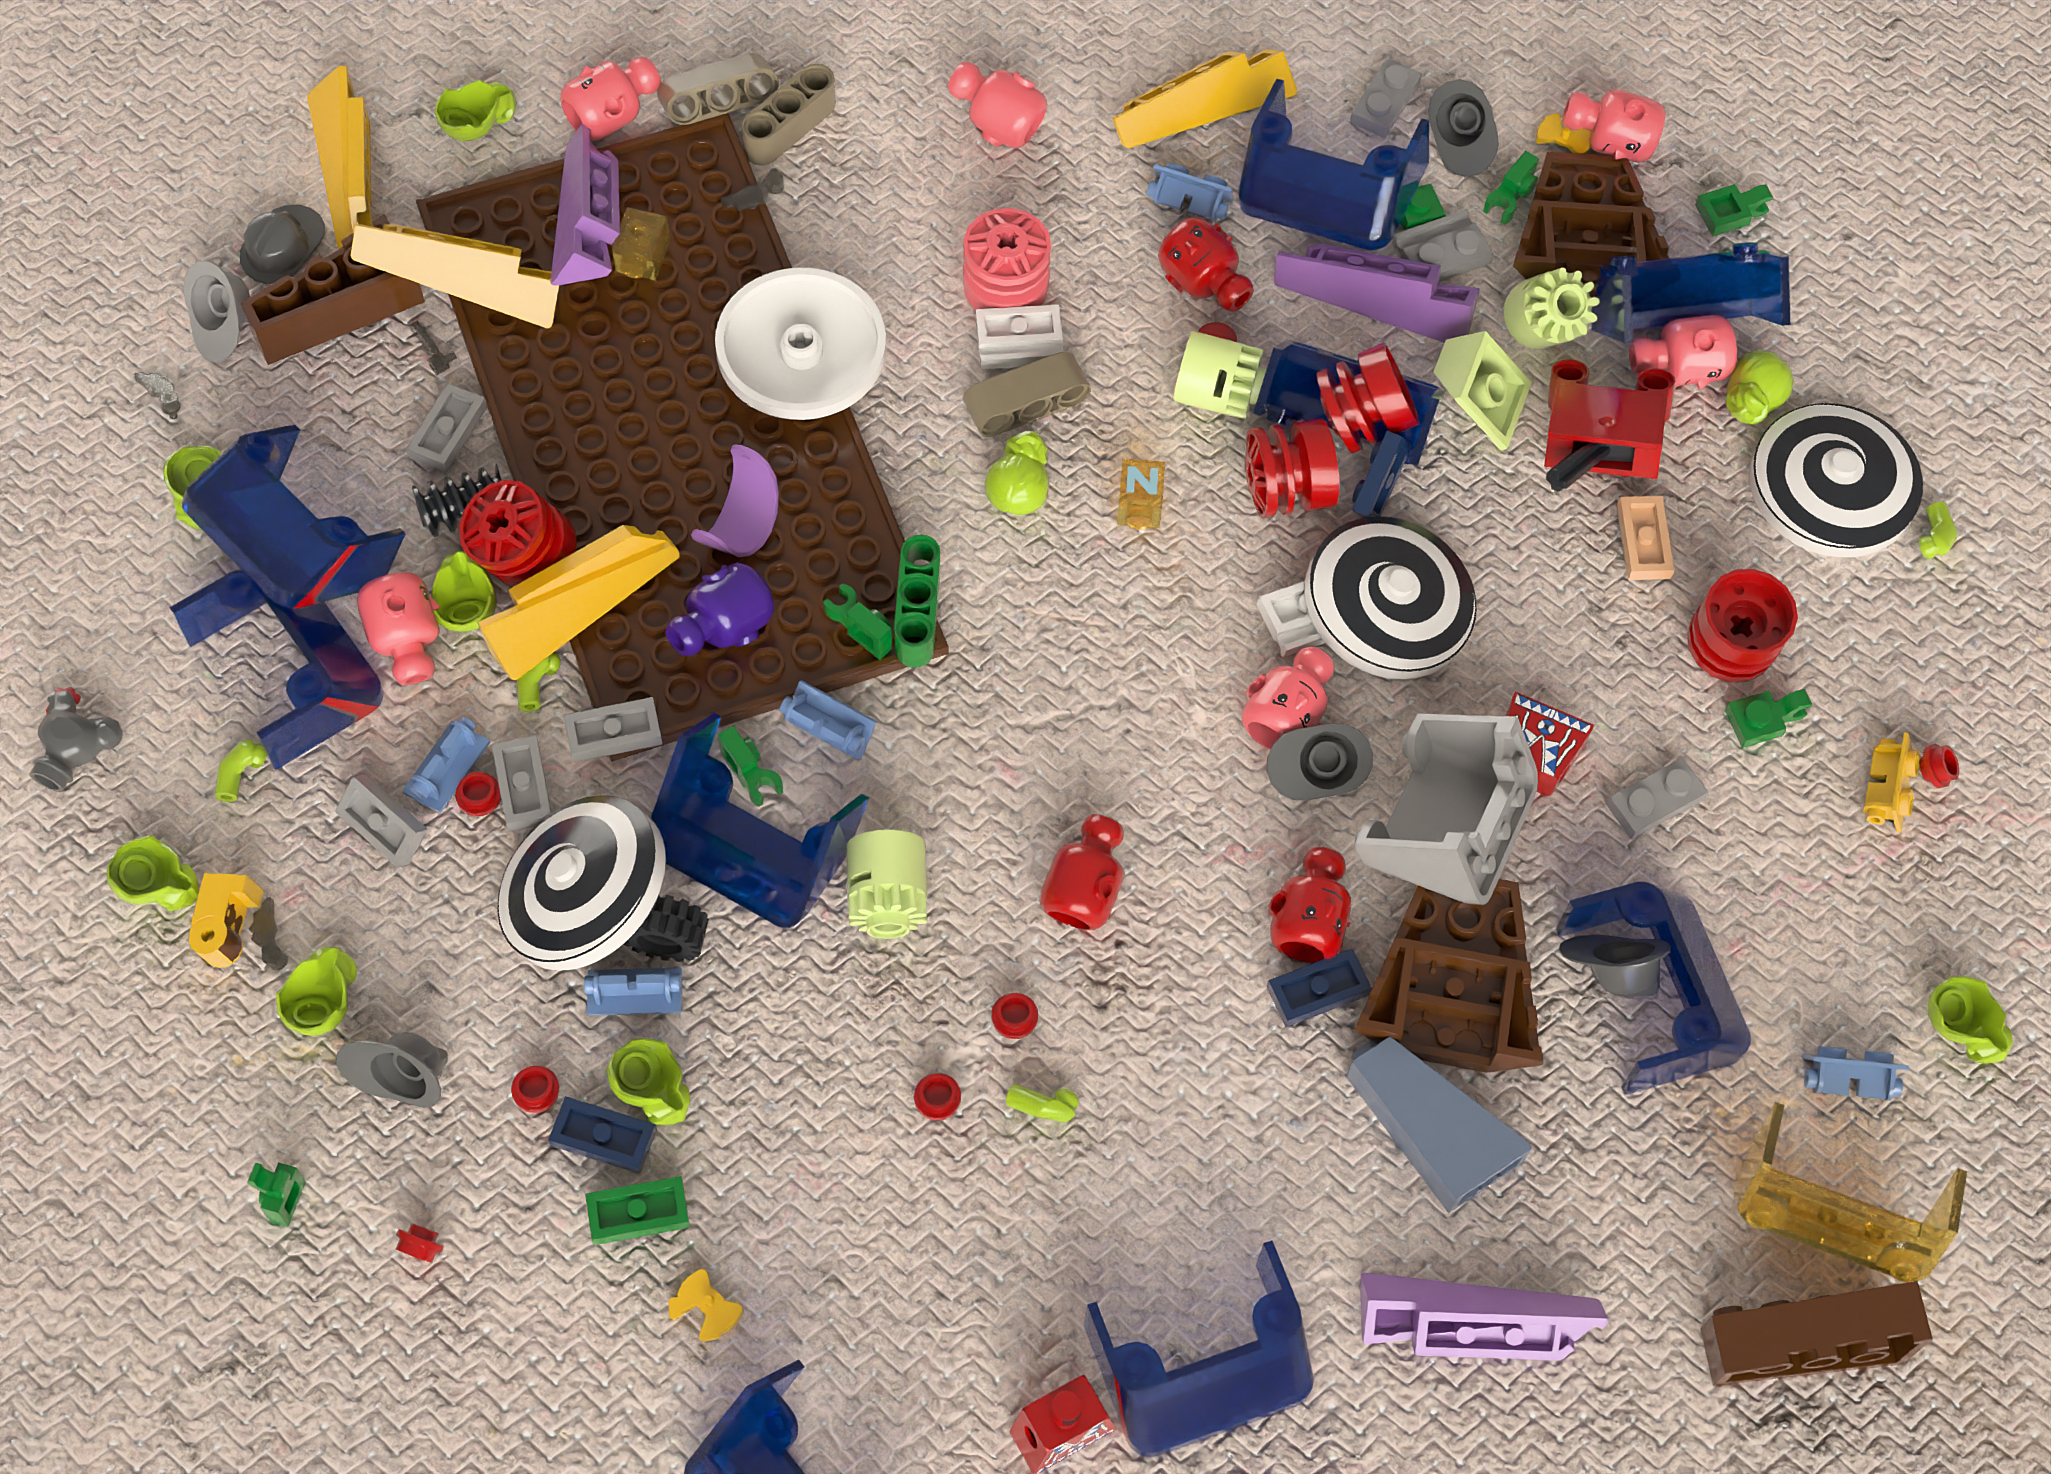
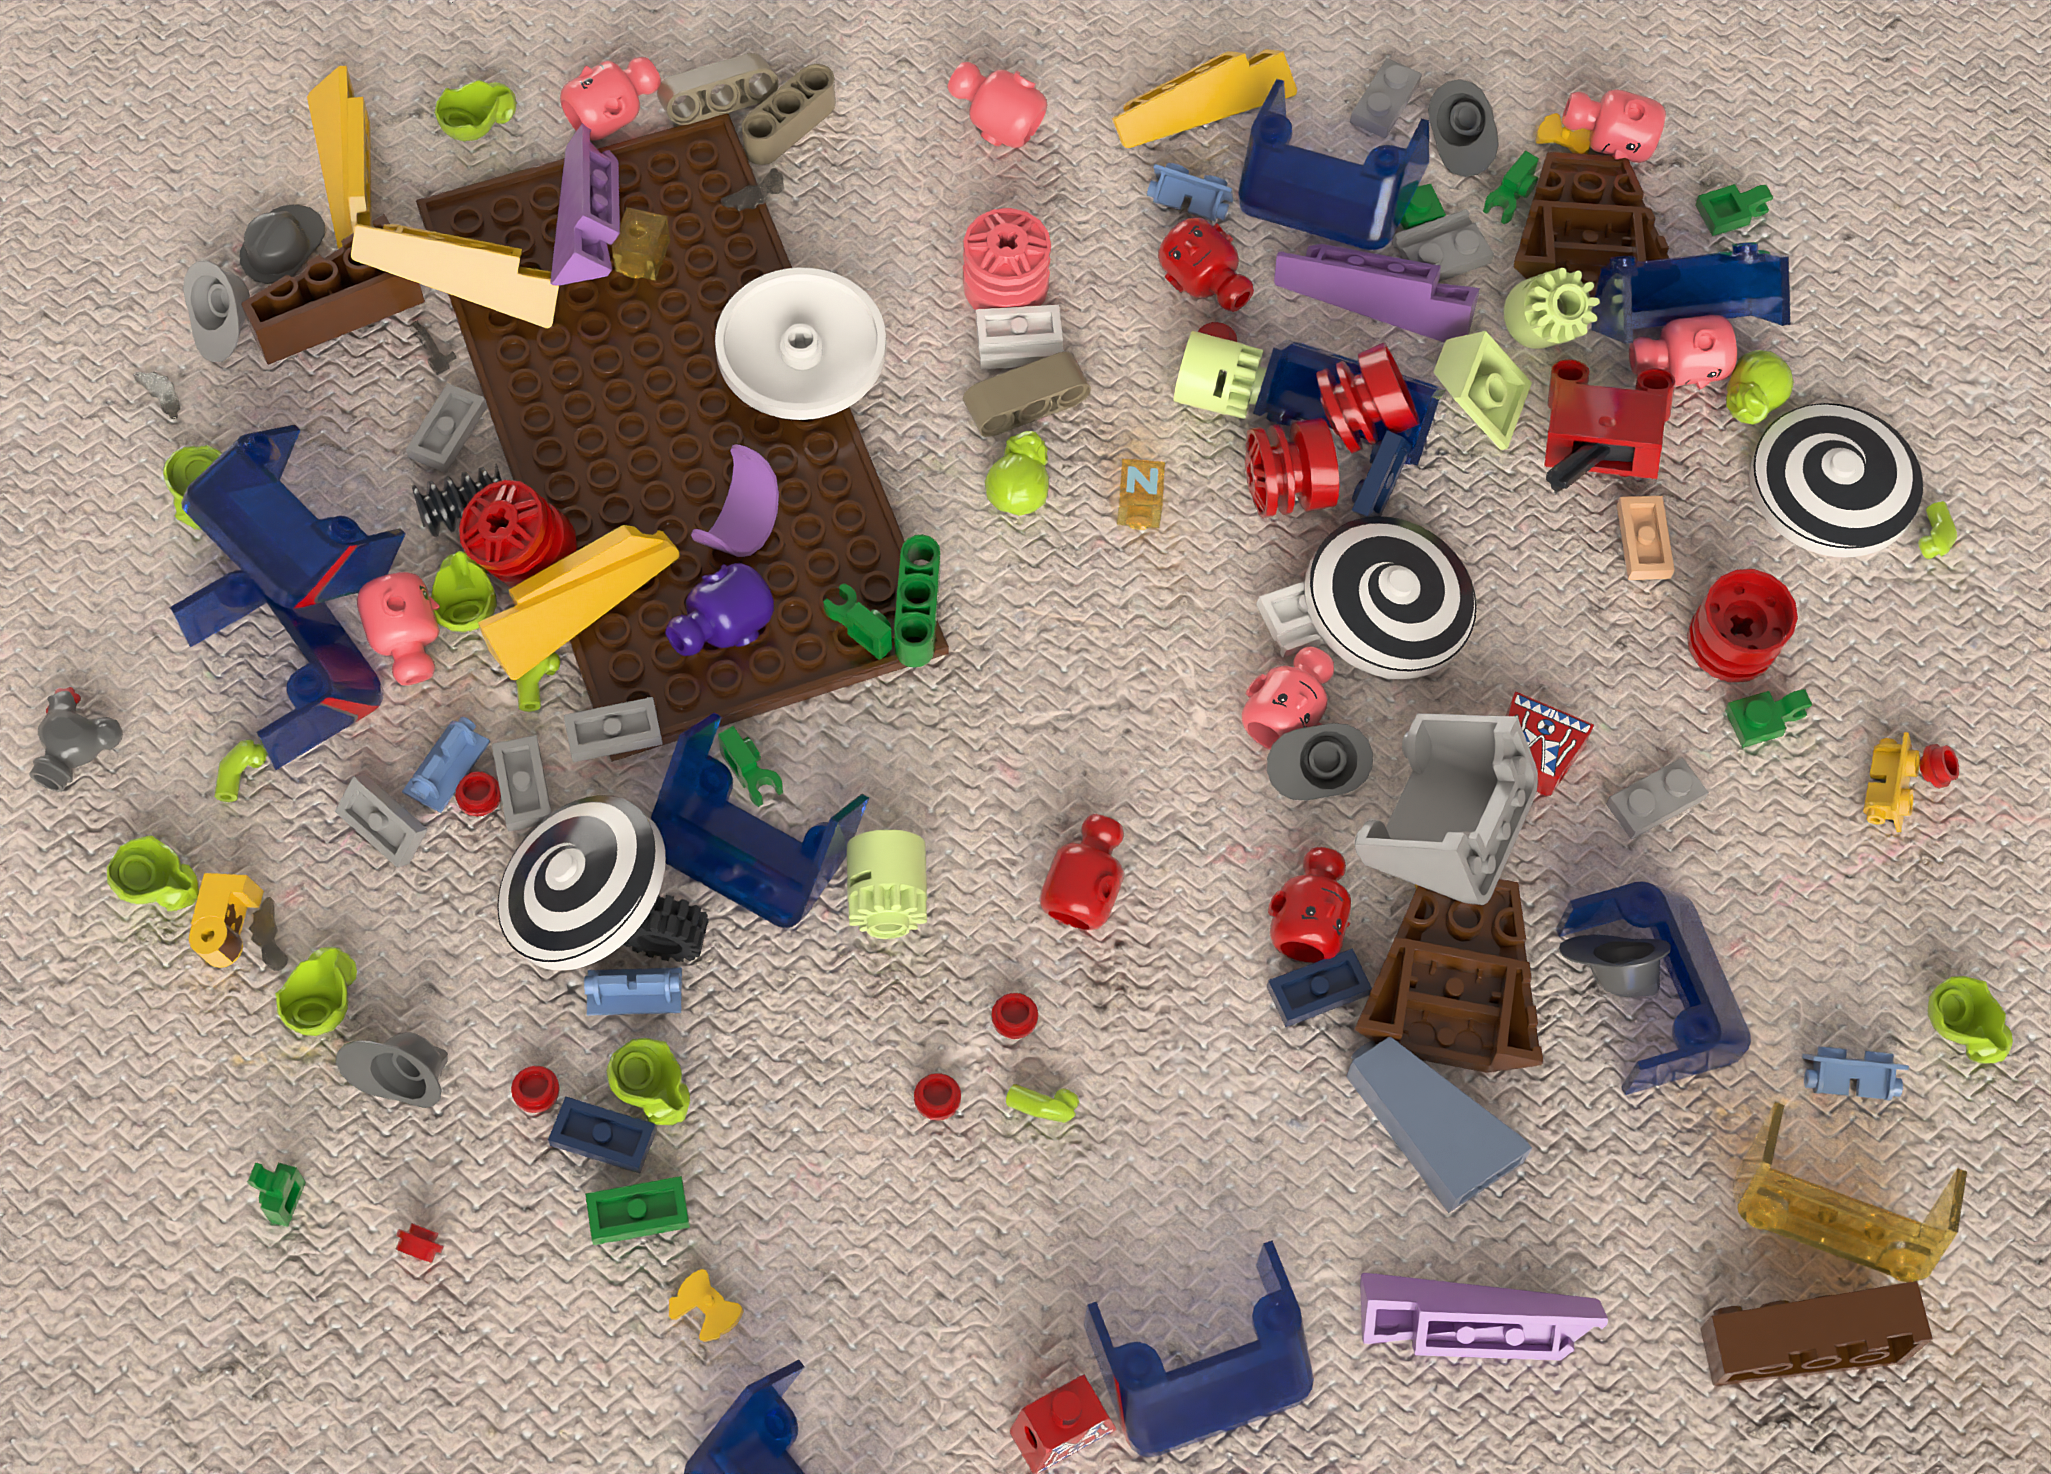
medium blue hinge [779,680,877,761] -> none

